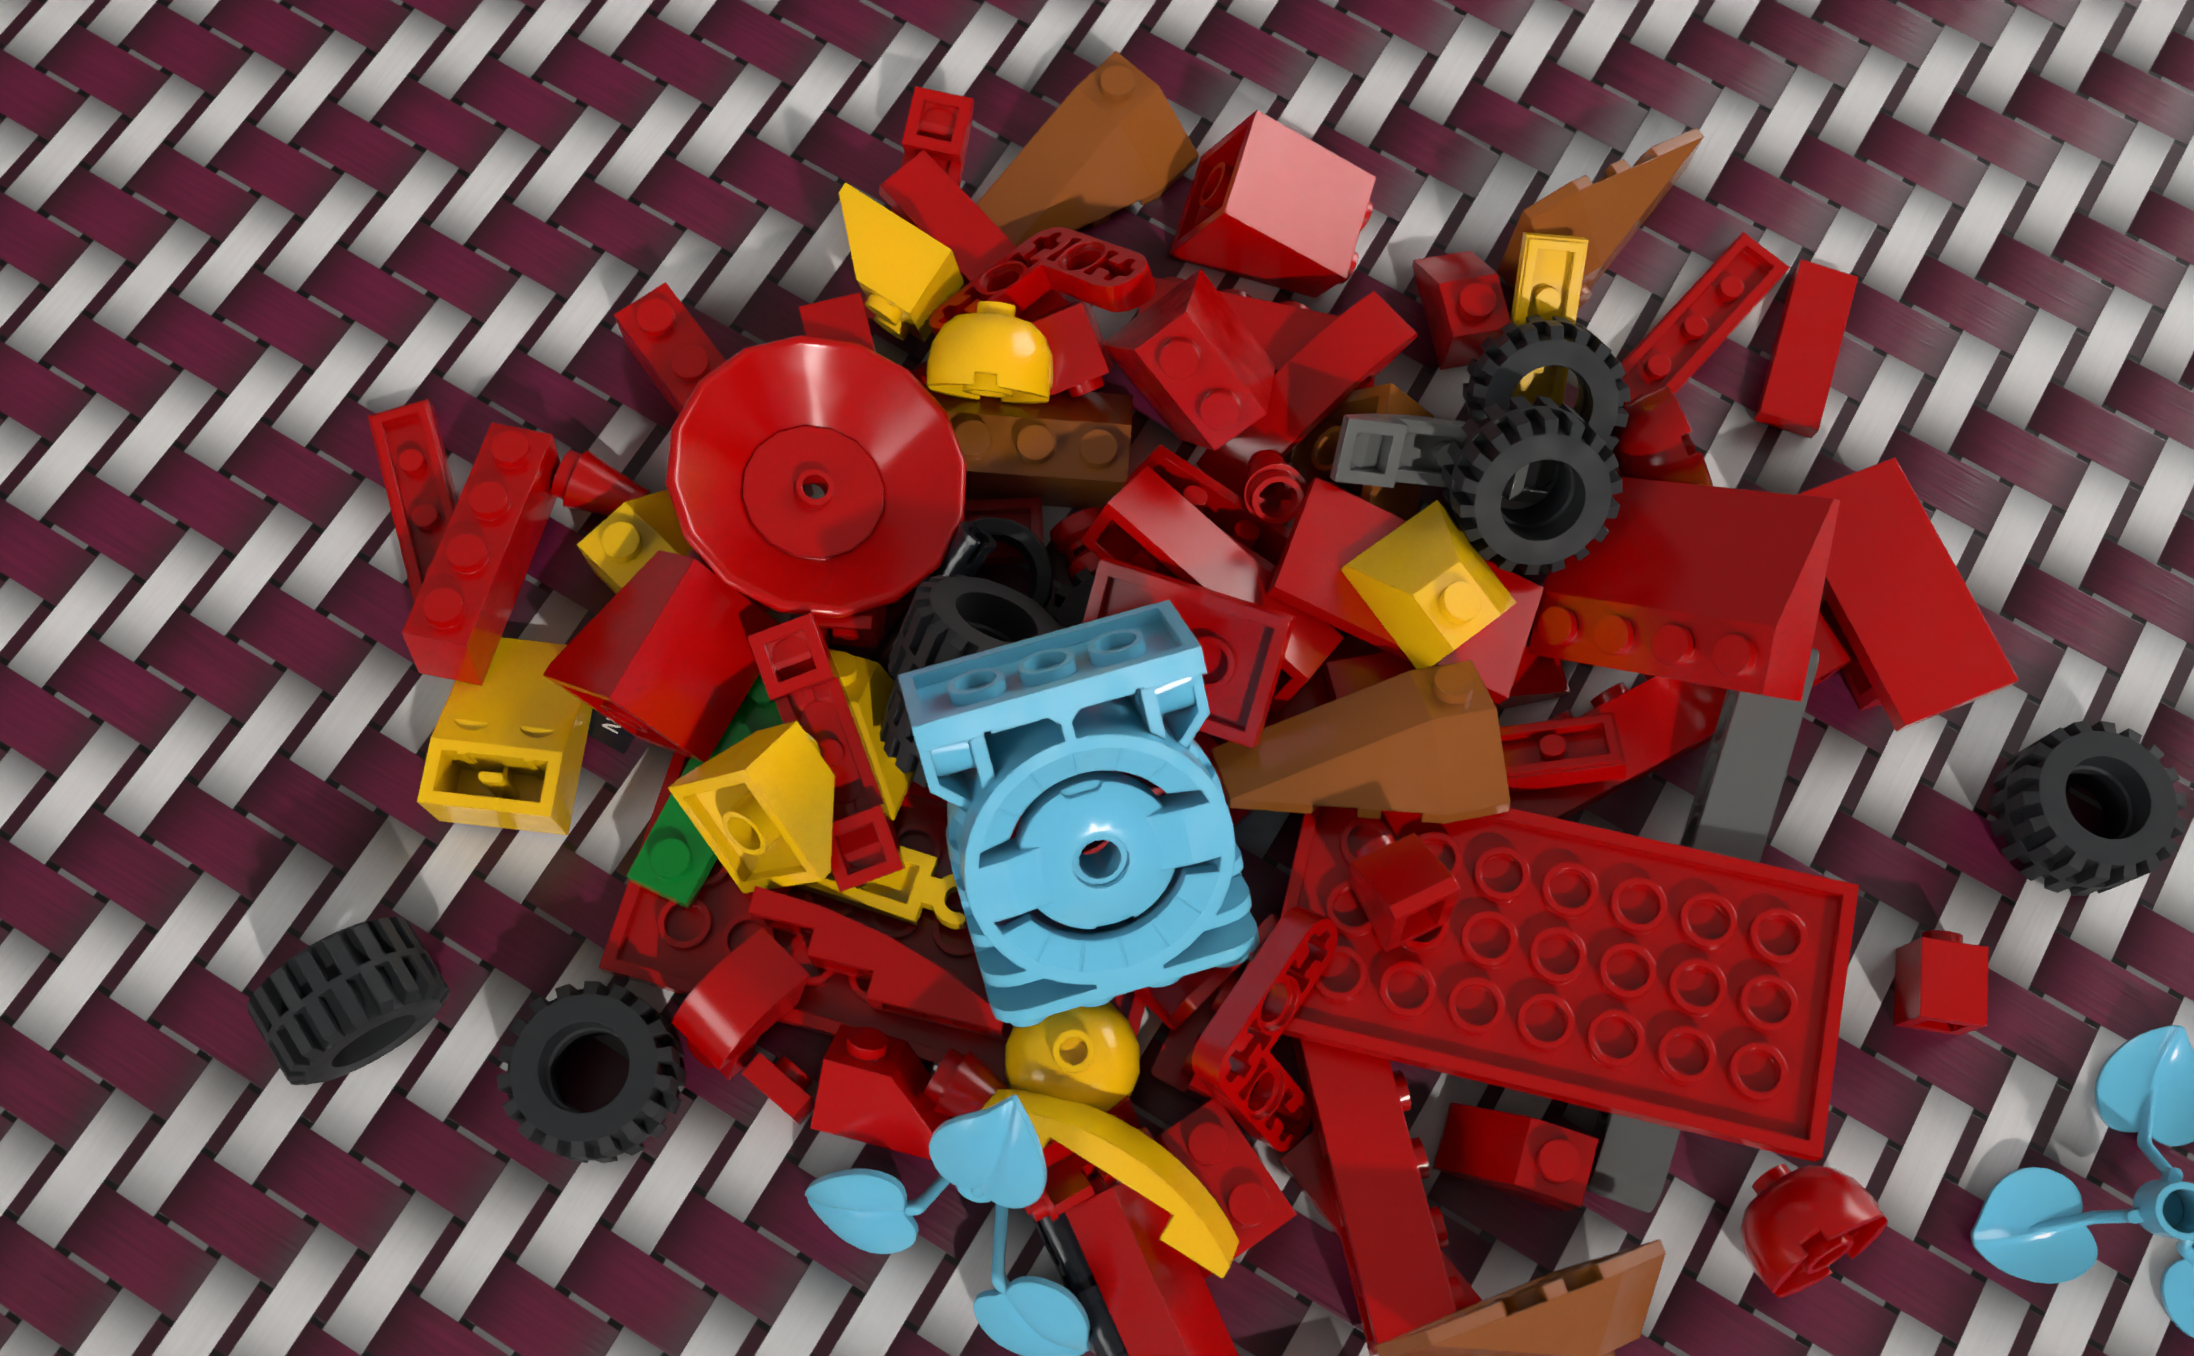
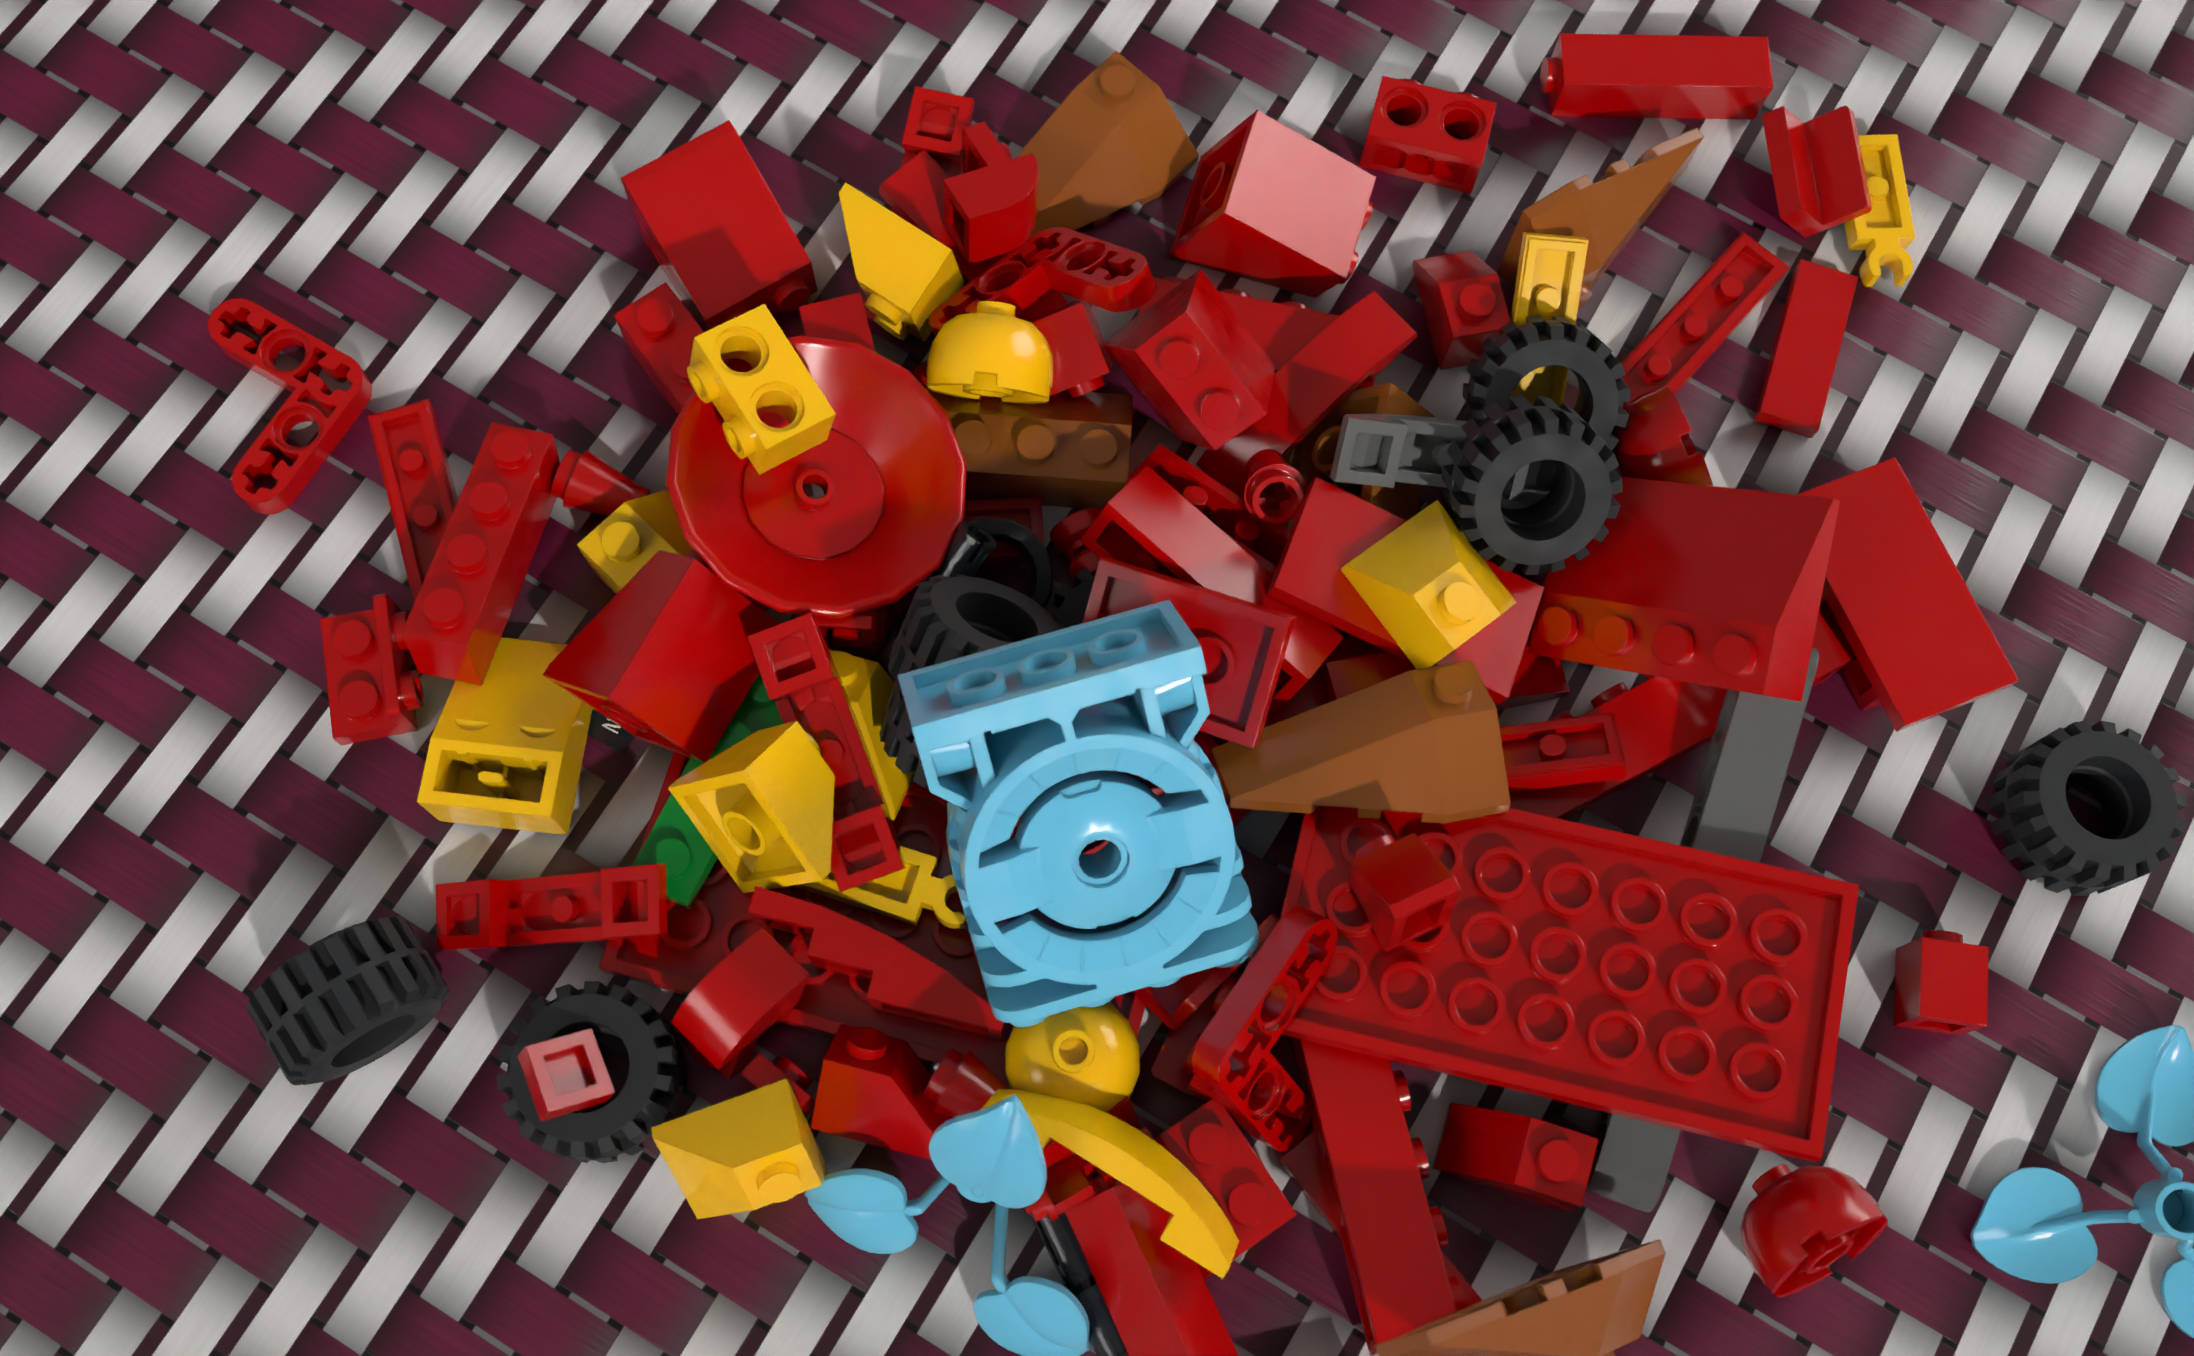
none -> red beam [208,298,372,515]
none -> red bracket [320,593,424,746]
none -> red slope [436,864,667,951]
none -> plate [518,1028,615,1122]
none -> red slope [621,120,818,332]
none -> yellow slope [651,1079,828,1219]
none -> yellow brick [687,304,836,475]
none -> red brick [943,121,1038,265]
none -> red brick [1359,75,1497,194]
none -> red brick [1540,33,1773,120]
none -> red panel [1762,105,1872,238]
none -> yellow plate [1844,134,1916,287]

